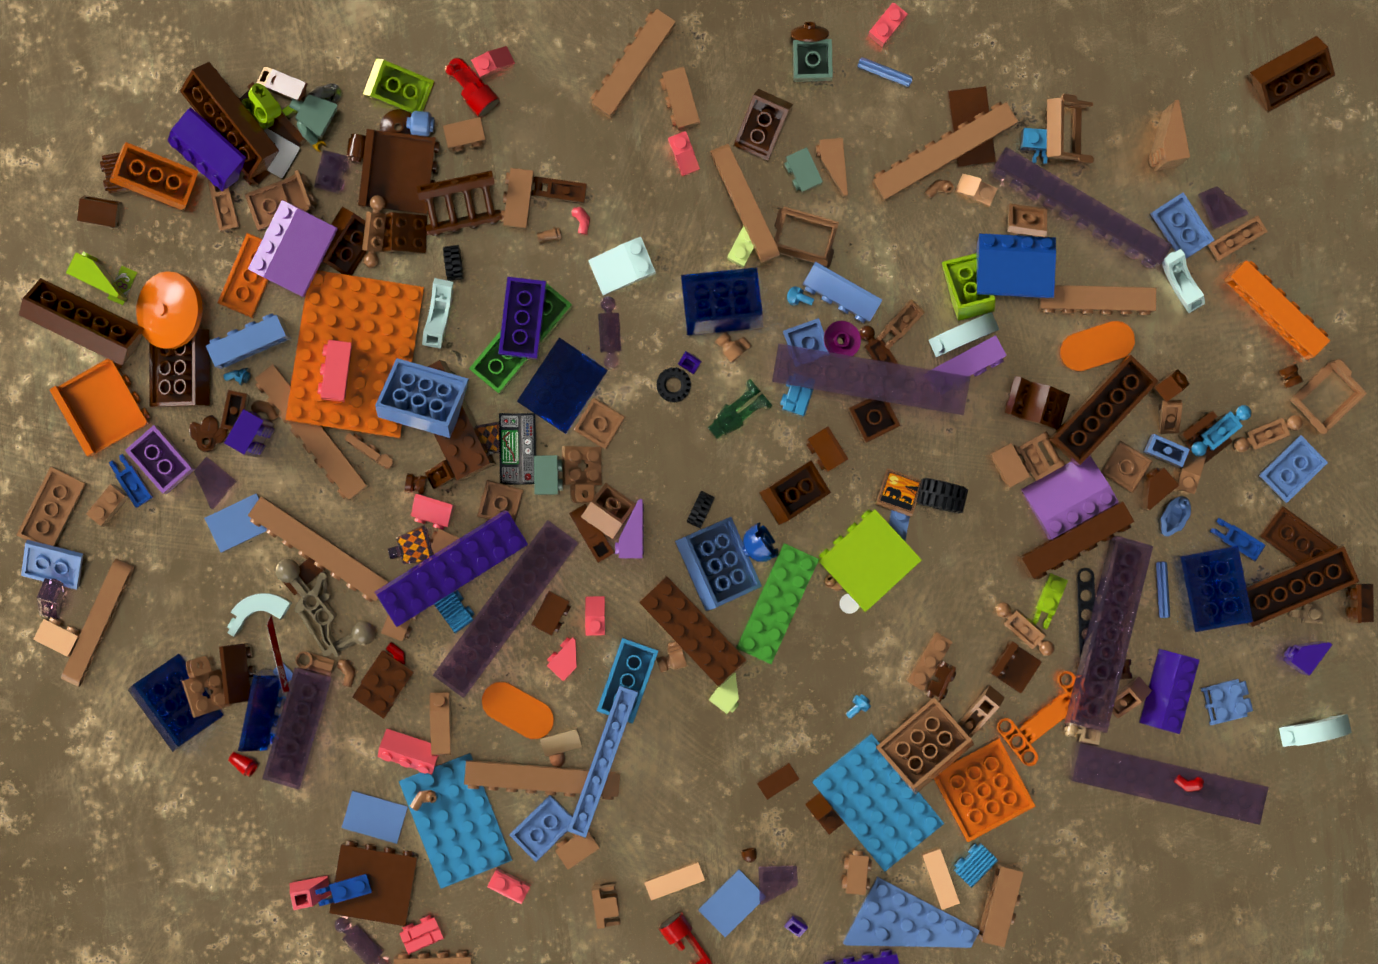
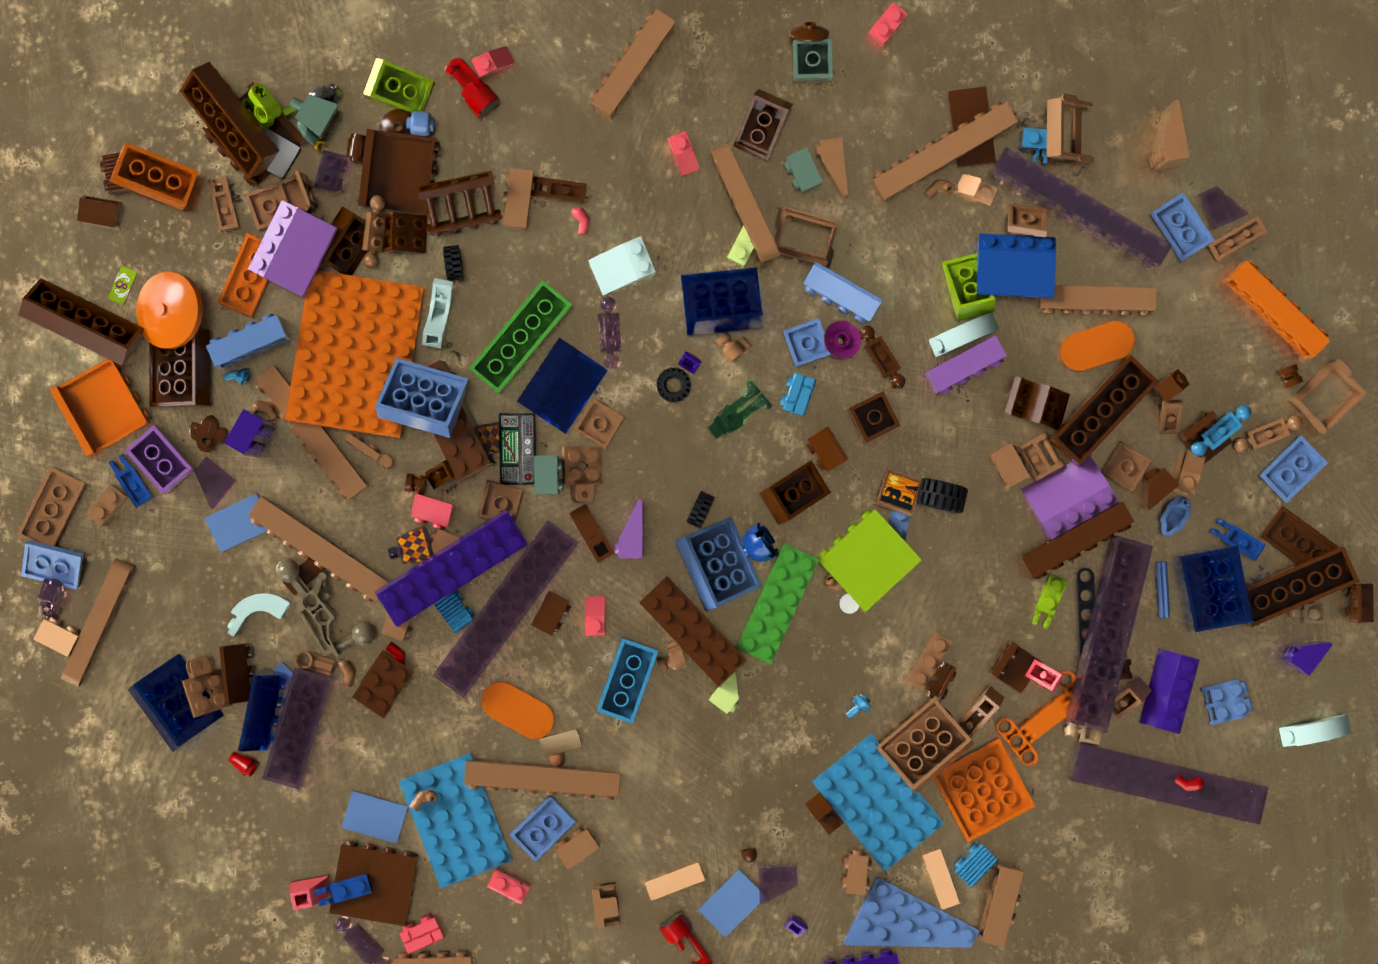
lime slope [66,252,128,302] -> none
dark purple slope [167,107,246,191] -> none
reddish brown brick [220,390,249,431] -> none
slope [257,67,308,101] -> none
red sticker [267,615,290,693] -> none
coral brick [318,340,352,402] -> none
coral brick [377,729,439,775] -> none
medium nougat slope [430,692,451,756] -> none
medium nougat hinge [443,117,487,152] -> none
dark purple brick [498,277,547,360] -> none
medium nougat pin [537,227,562,245] -> none
coral slope [547,637,577,681] -> none
medium blue plate [568,685,638,838] -> none
medium nougat brick [581,483,636,539] -> none
medium nougat brick [659,67,700,131] -> none
reddish brown tile [757,763,799,800] -> none
clear purple brick [772,343,971,415] -> none
dark azure plate [787,286,814,306] -> none
medium blue axle [858,57,913,87] -> none
medium nougat hinge [877,299,925,349] -> none
medium nougat plate [996,602,1054,656] -> none
medium blue brick [1143,434,1190,468] -> none
light aqua arch [1162,249,1205,313] -> none
reddish brown slope [1250,36,1335,112] -> none
none -> coral slope [1025,659,1064,692]

